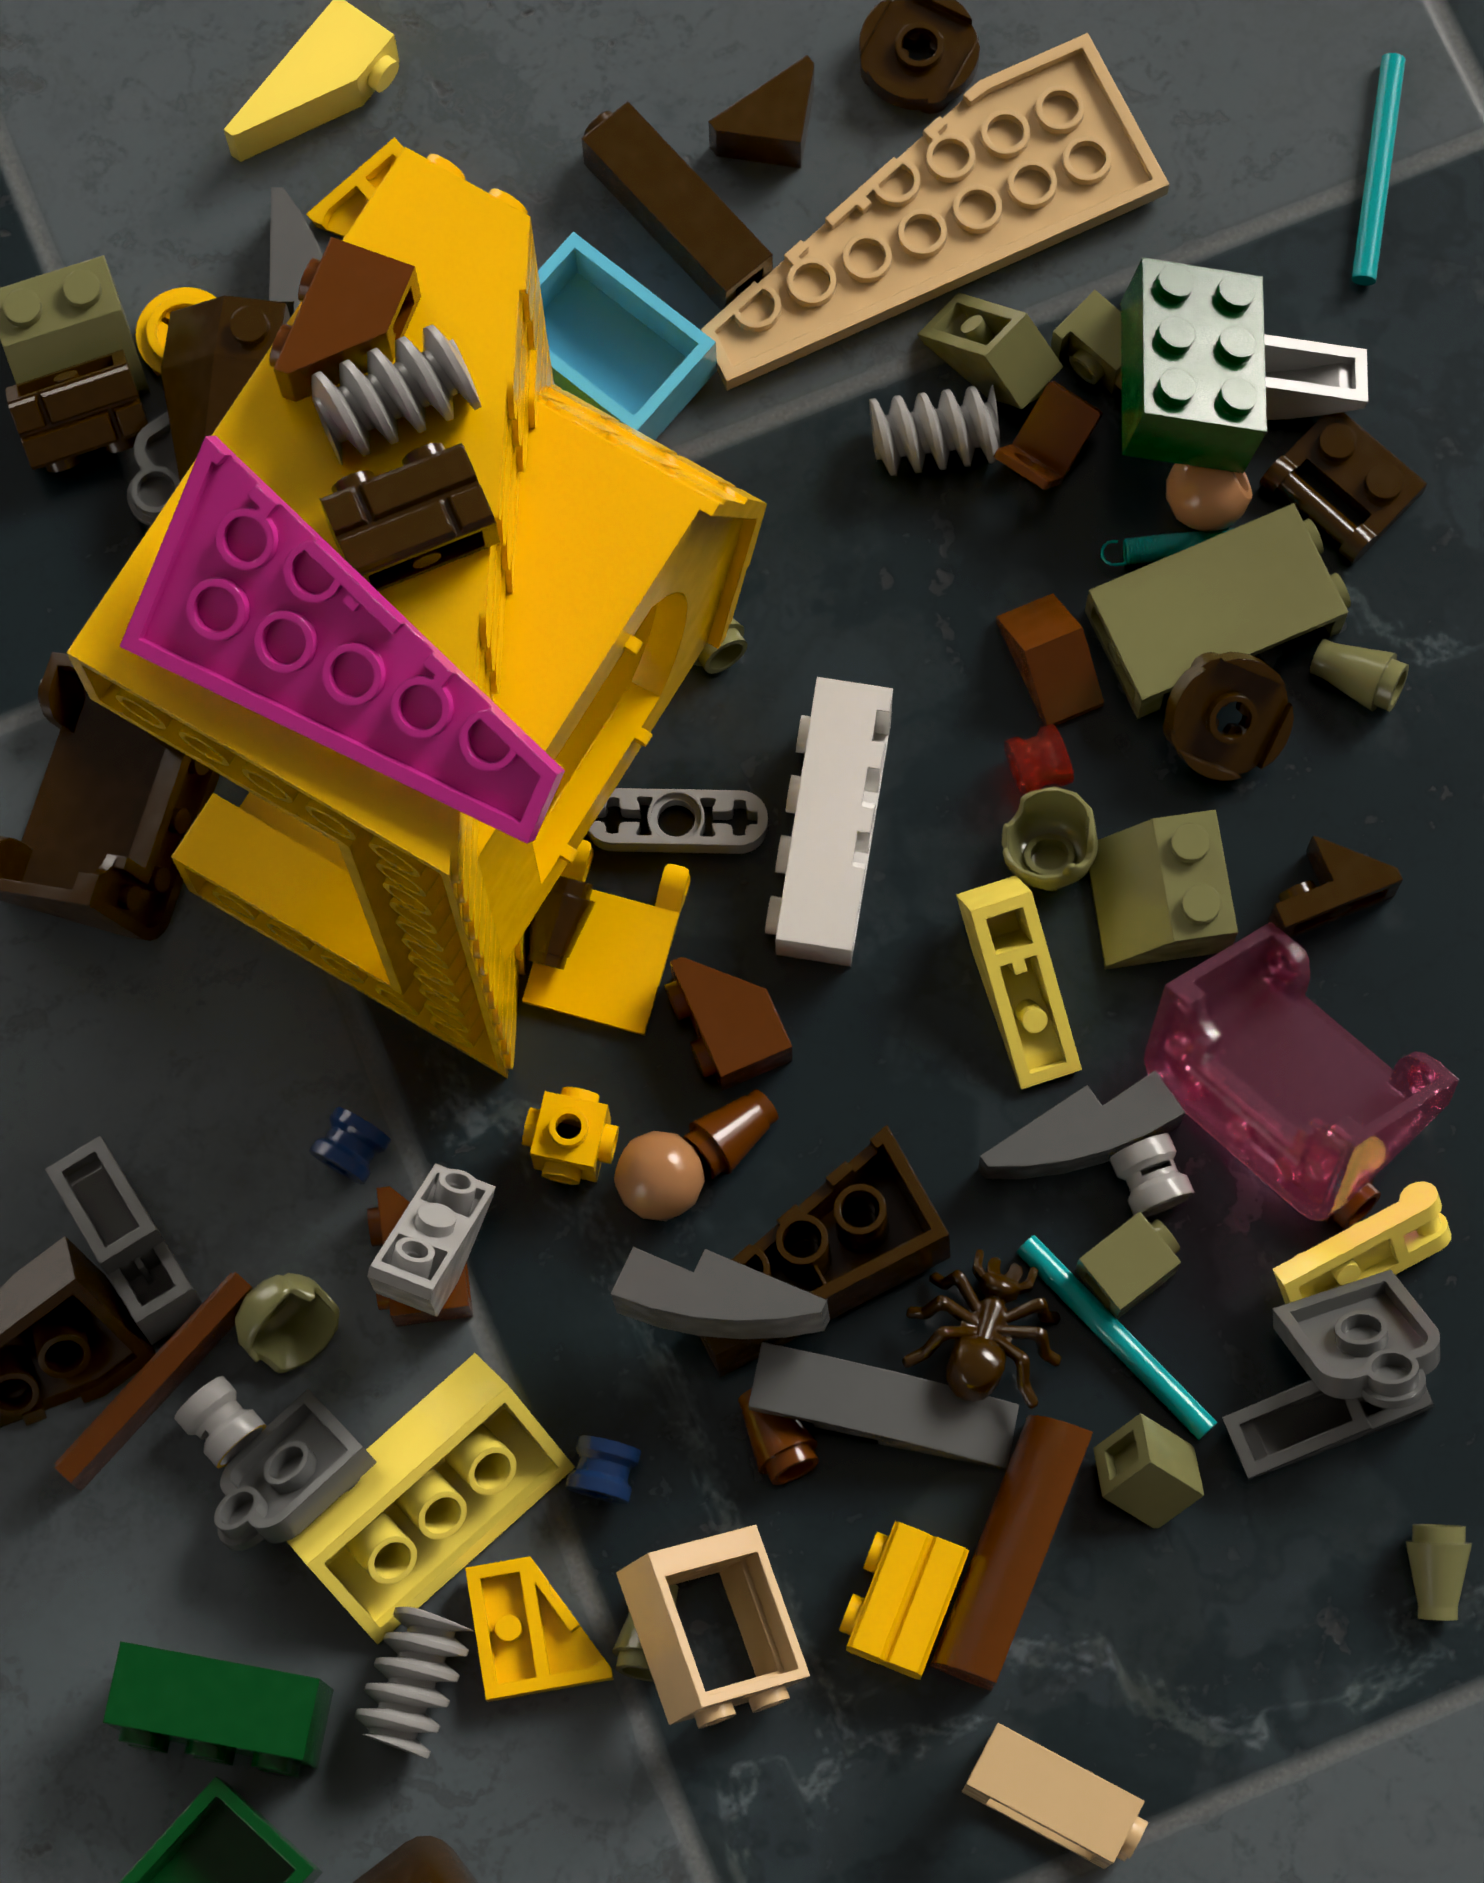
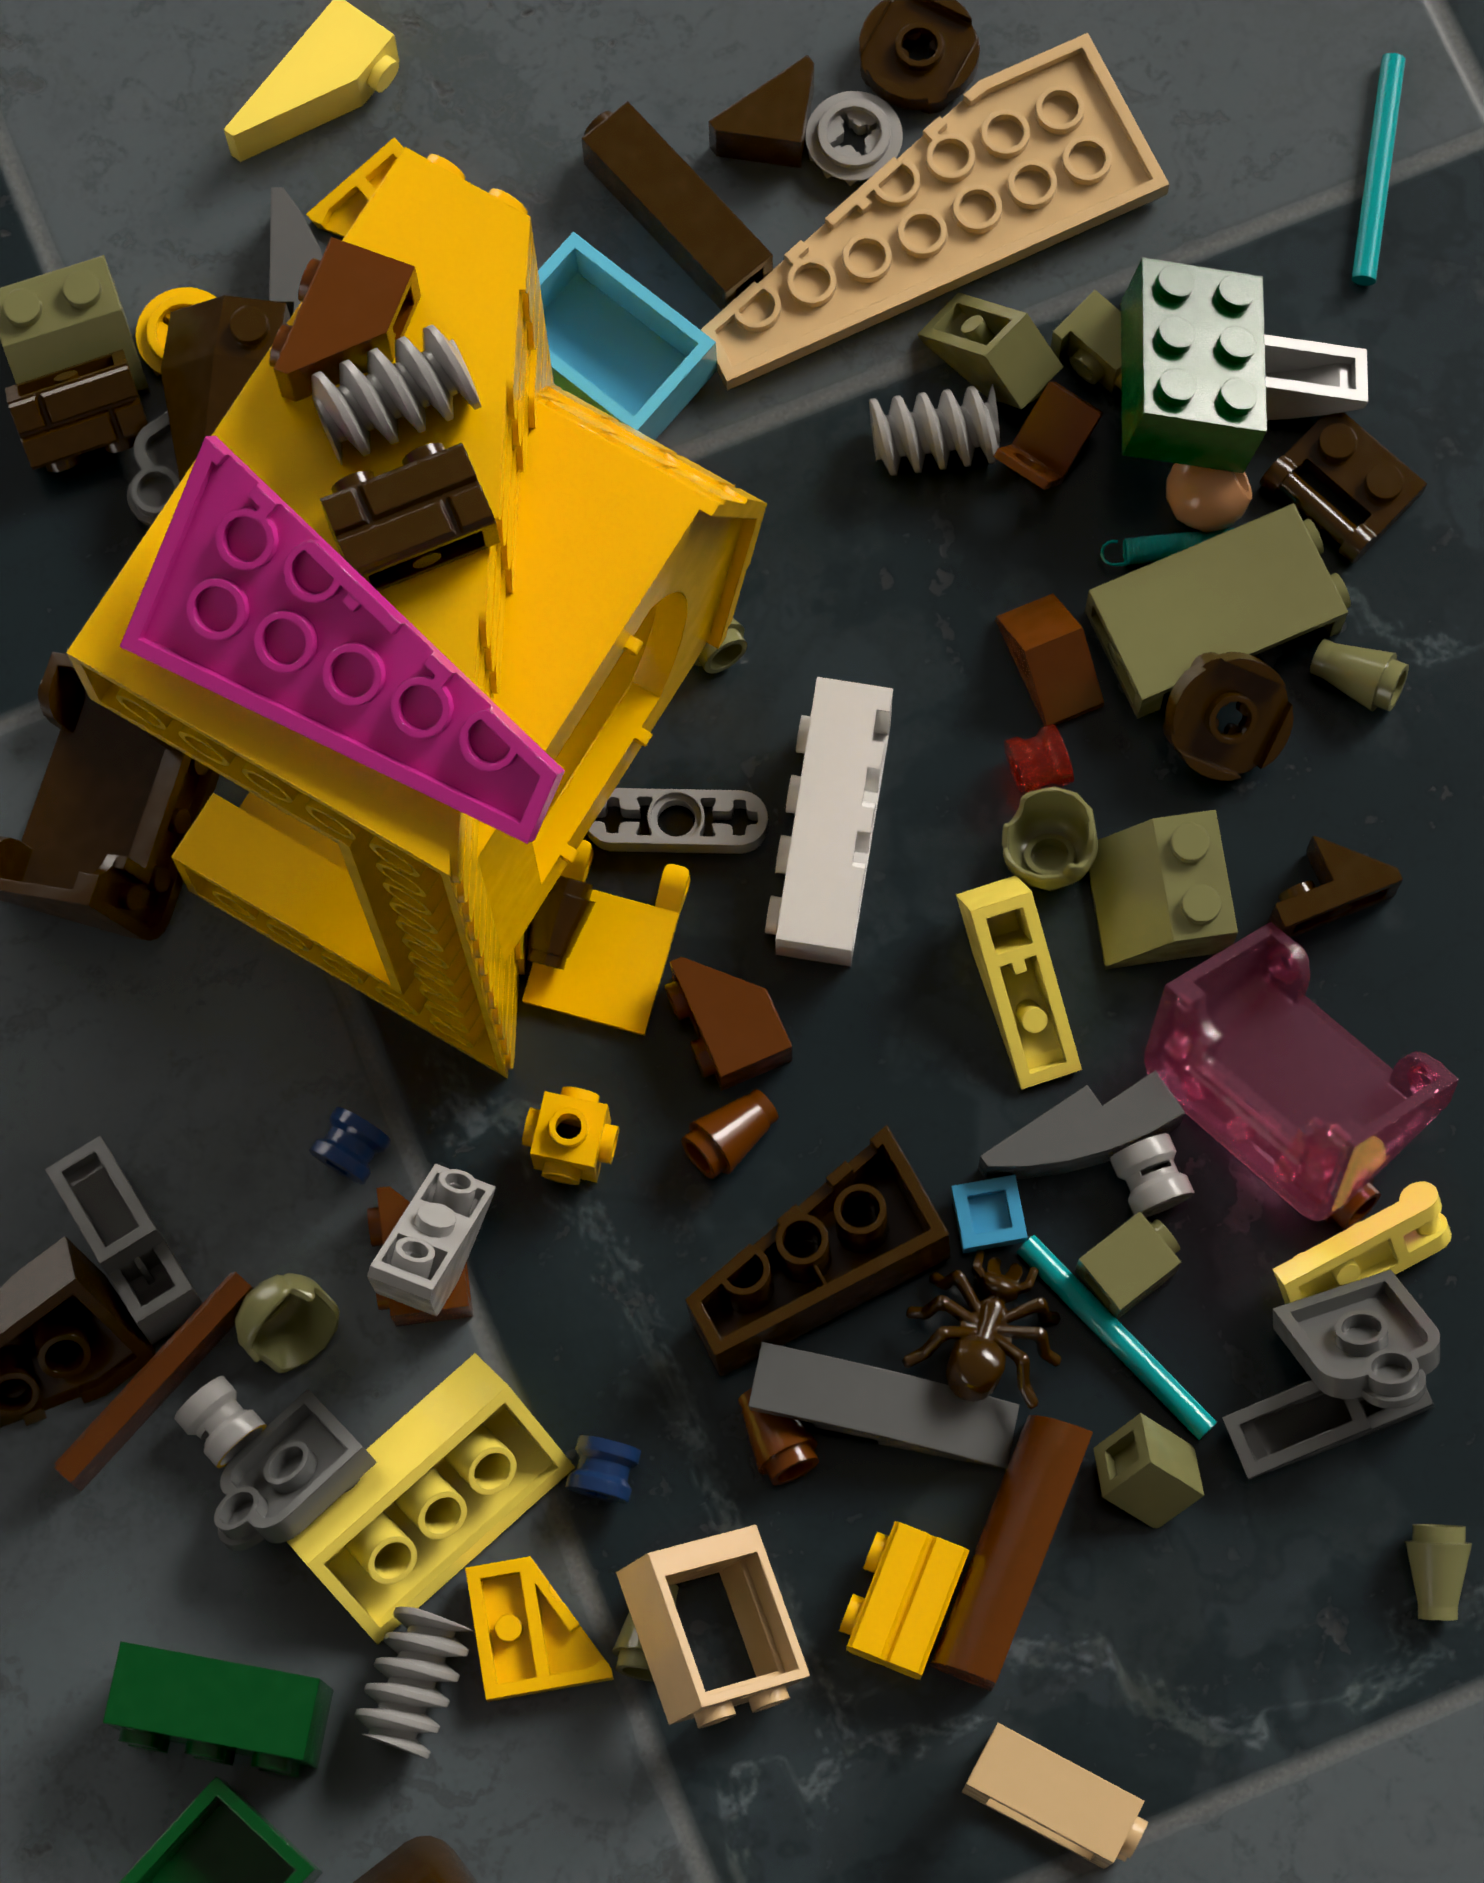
dark grey slope [611,1247,830,1340] -> none
medium nougat piece [614,1131,705,1221] -> none
none -> light grey gear [806,91,903,186]
none -> dark azure plate [951,1175,1028,1253]

